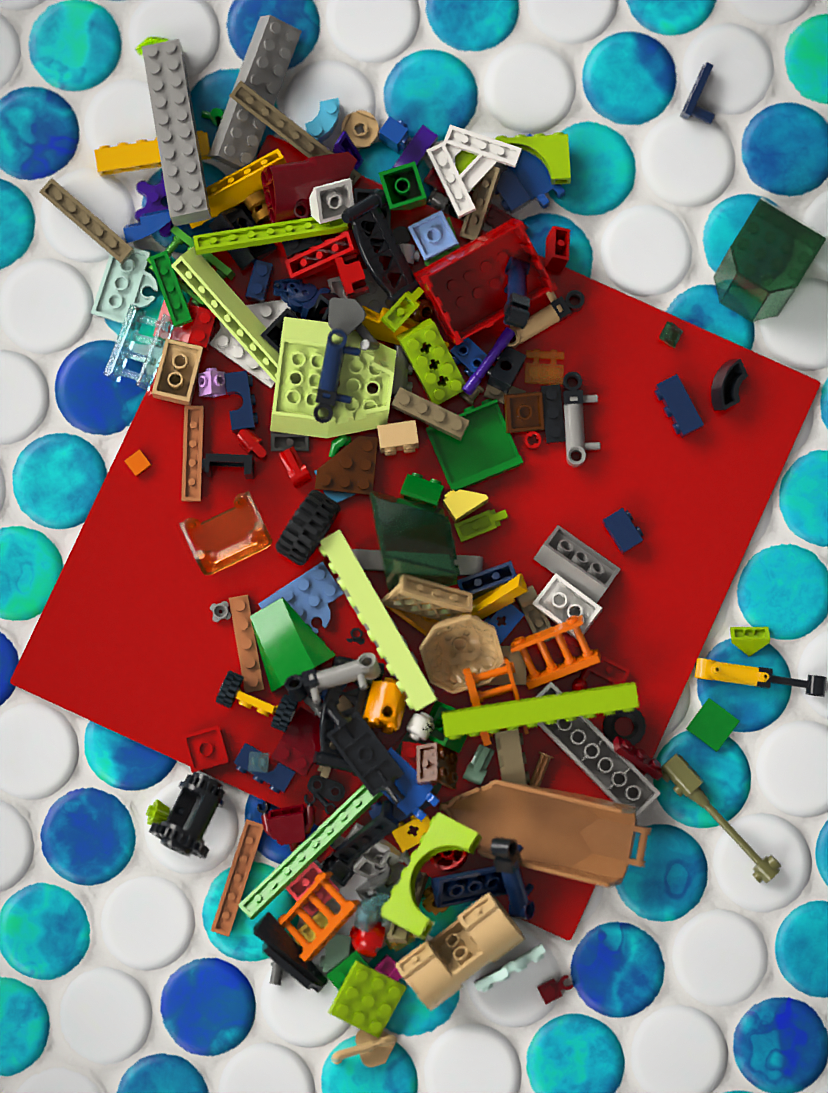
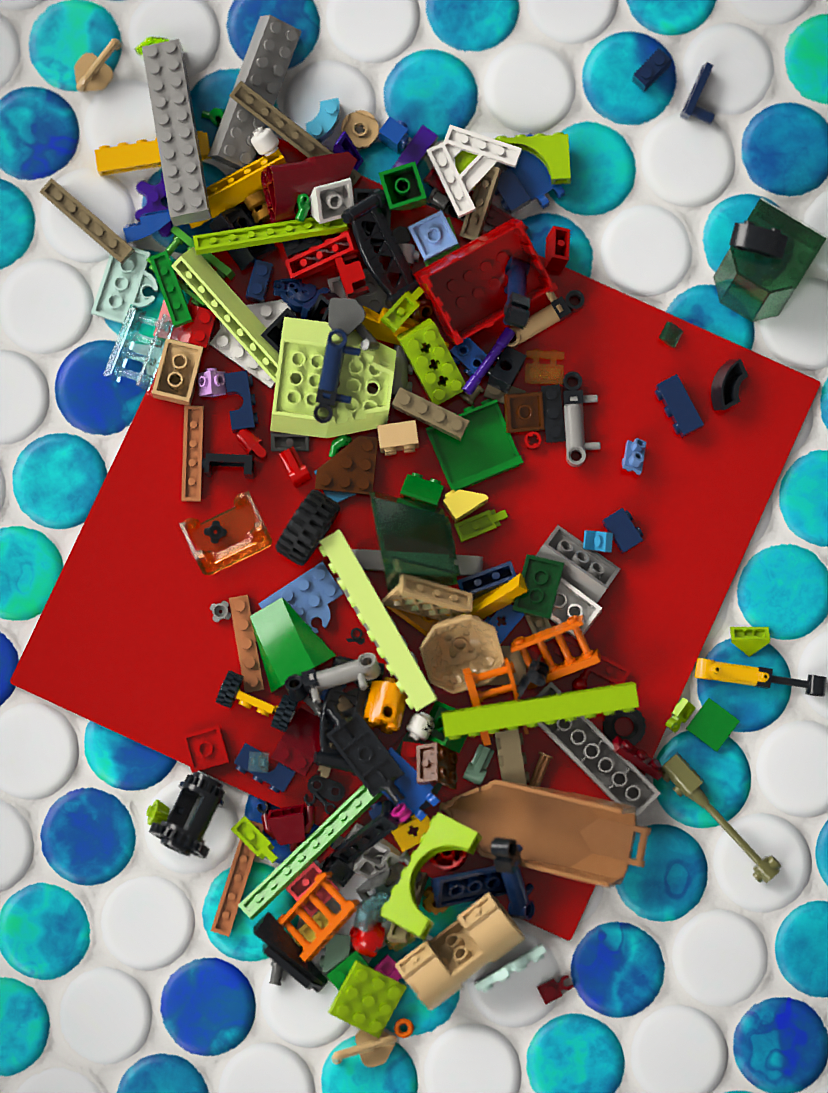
orange tile [125,449,151,477] -> none
none -> tan piece [74,38,122,92]
none -> black plate [204,521,227,544]
none -> lime hinge [231,816,278,863]
none -> white head [251,127,279,156]
none -> green arm [295,193,311,222]
none -> dark pink bush [391,803,411,823]
none -> orange plate [394,1018,414,1038]
none -> dark green plate [512,554,565,620]
none -> black hinge [516,655,549,701]
none -> dark azure bracket [583,530,613,552]
none -> medium blue hips [622,438,646,475]
none -> dark blue brick [632,49,672,92]
none -> lime plate [665,698,696,733]
none -> black brick [729,221,788,259]

